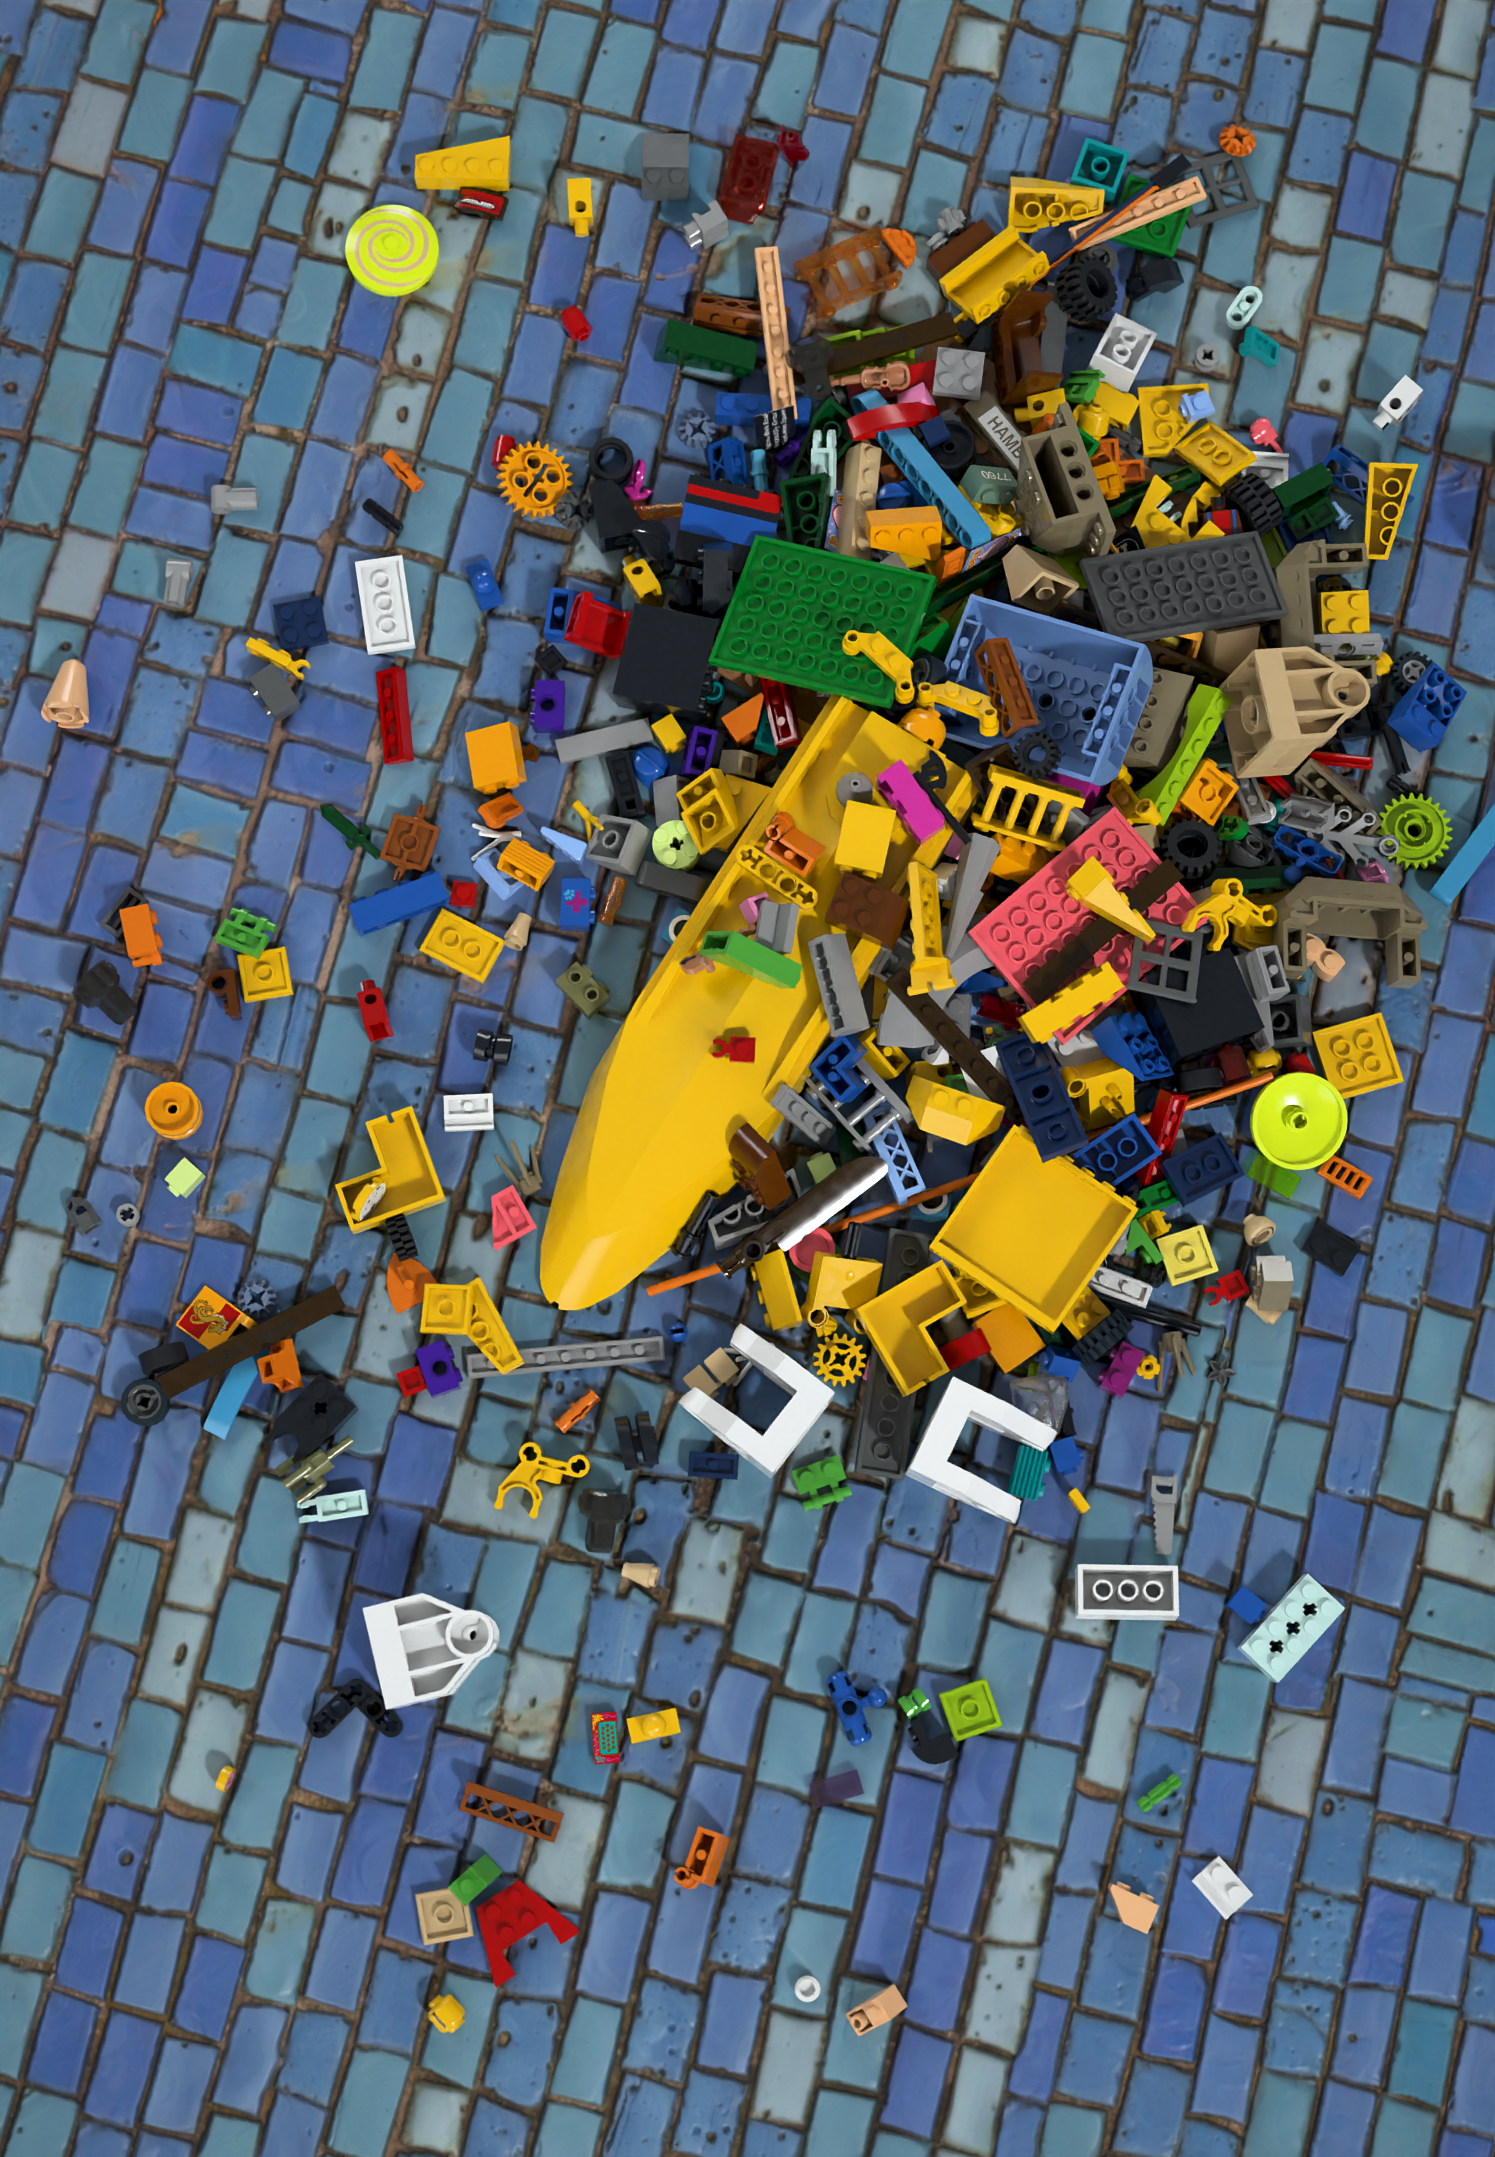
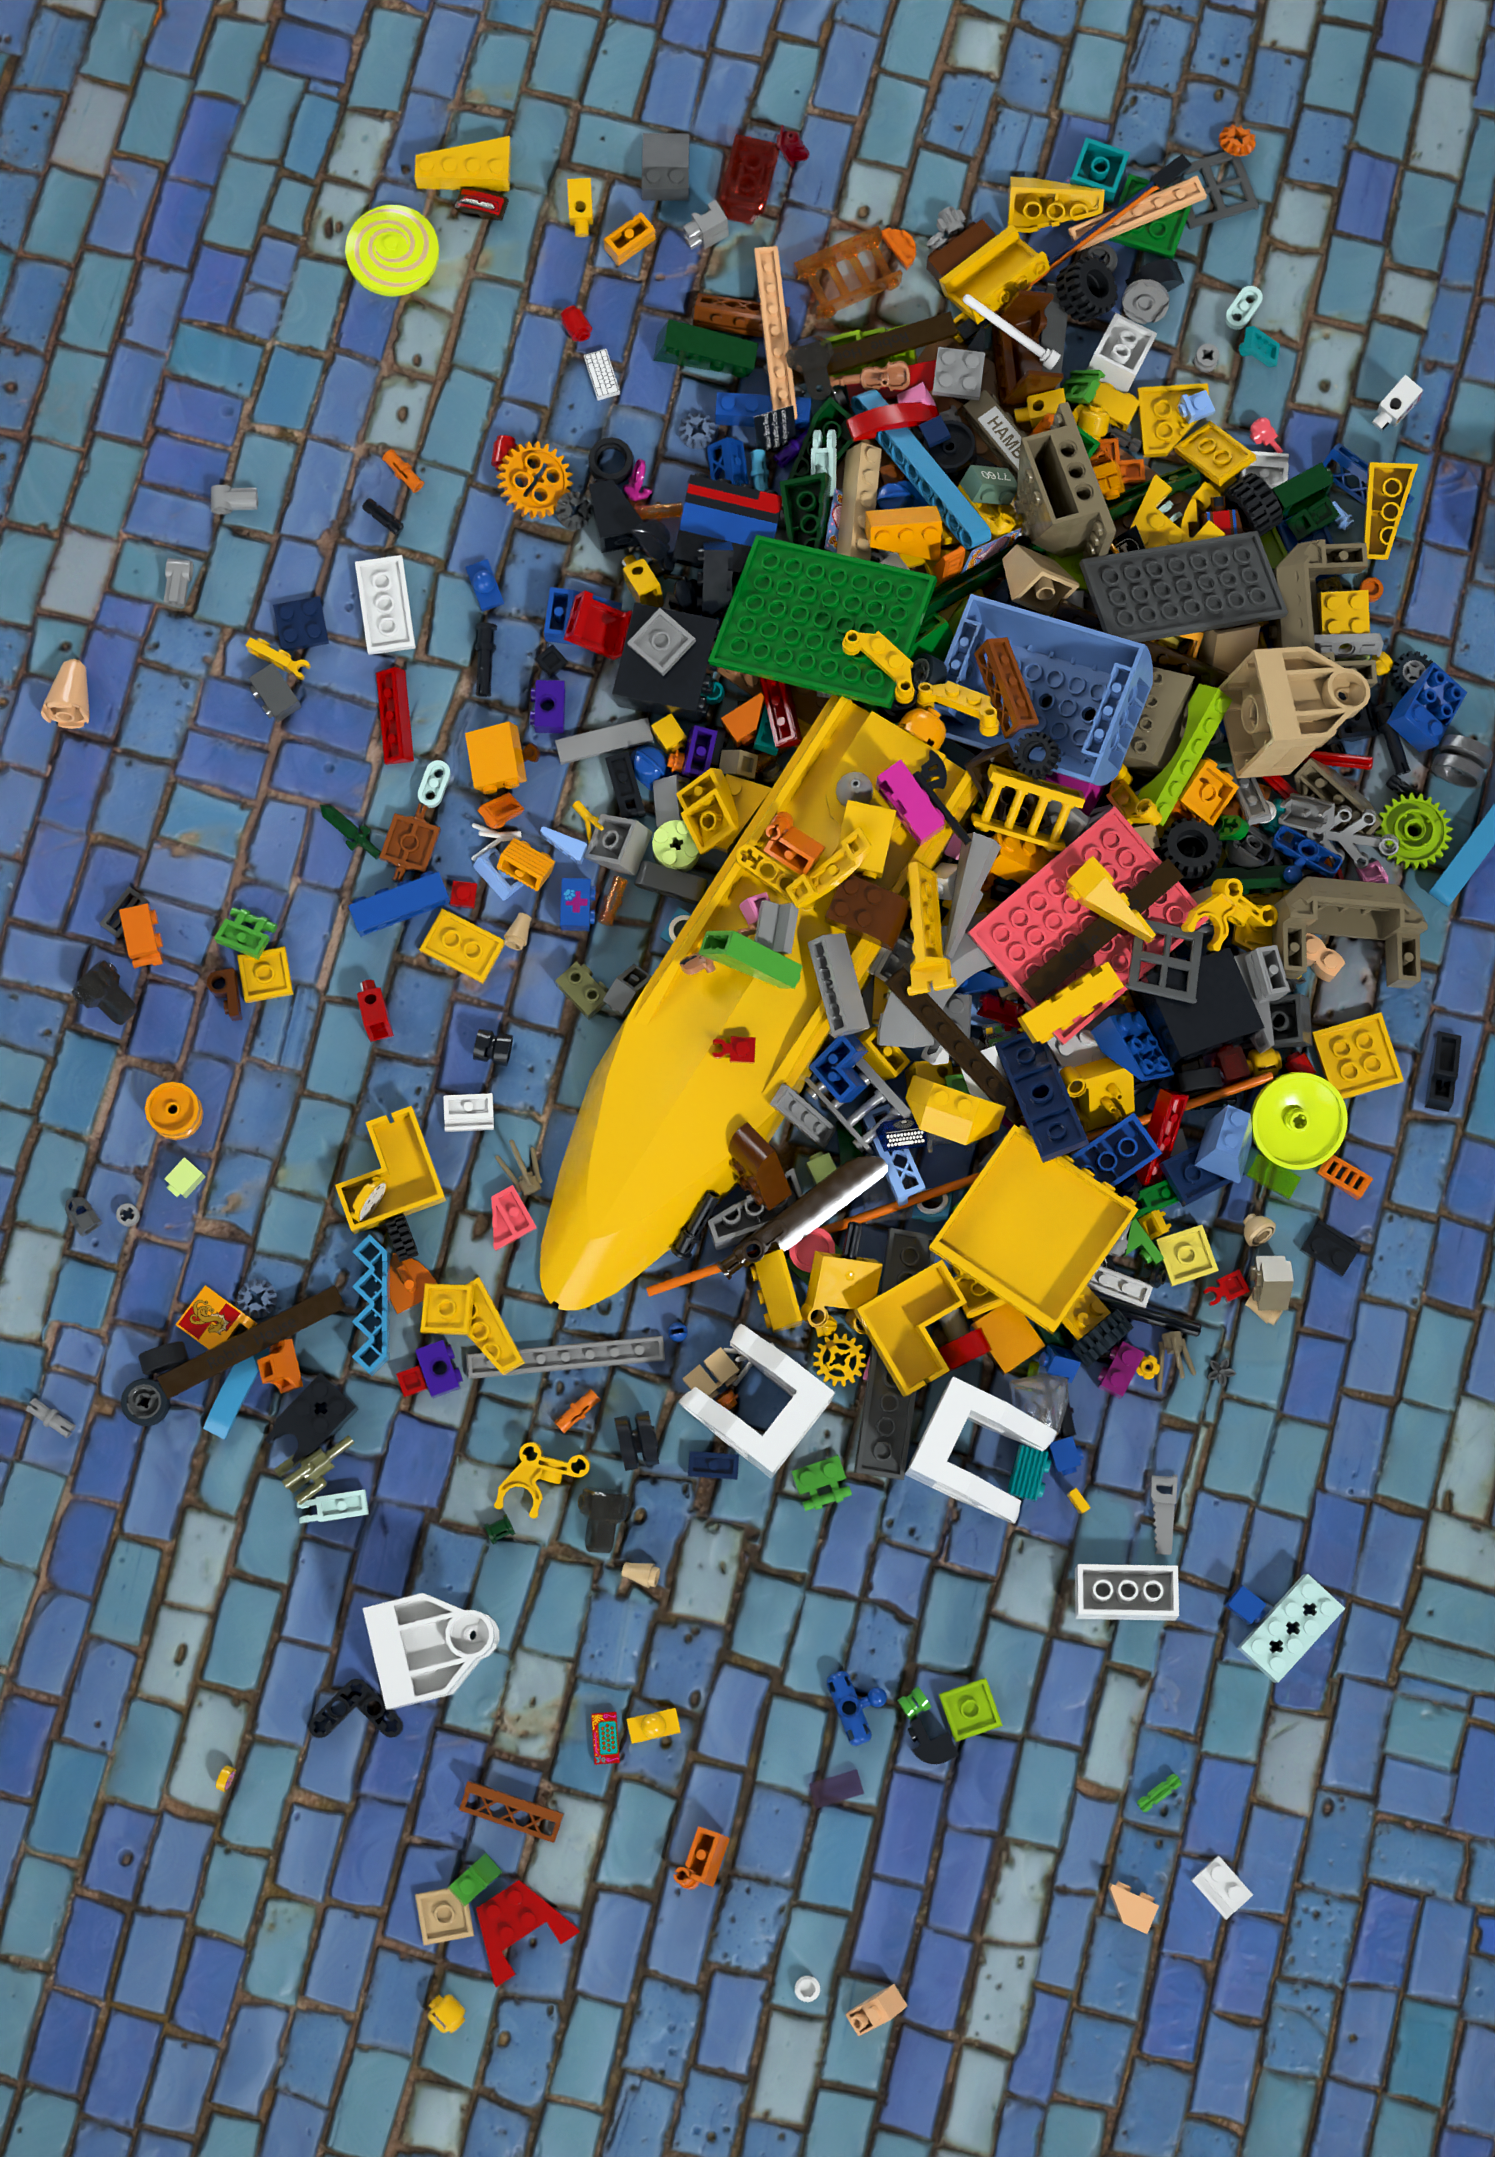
none -> light grey pin [26,1398,76,1439]
none -> dark azure brick [352,1234,390,1376]
none -> light aqua plate [418,760,451,808]
none -> black pin [475,623,497,697]
none -> dark green bush [484,1514,516,1545]
none -> white tile [584,349,620,401]
none -> dark grey brick [603,964,652,1014]
none -> light orange brick [604,212,655,266]
none -> light grey plate [627,608,696,676]
none -> orange plate [667,750,685,773]
none -> orange plate [715,1389,738,1410]
none -> yellow slope [785,827,873,909]
none -> slope [876,1117,927,1152]
none -> white piece [963,294,1061,370]
none -> light grey tile [1122,279,1169,324]
none -> medium blue slope [1194,1105,1253,1183]
none -> orange tile [1358,577,1384,602]
none -> black slope [1425,1031,1462,1112]
none -> flat silver wheel [1431,734,1493,789]

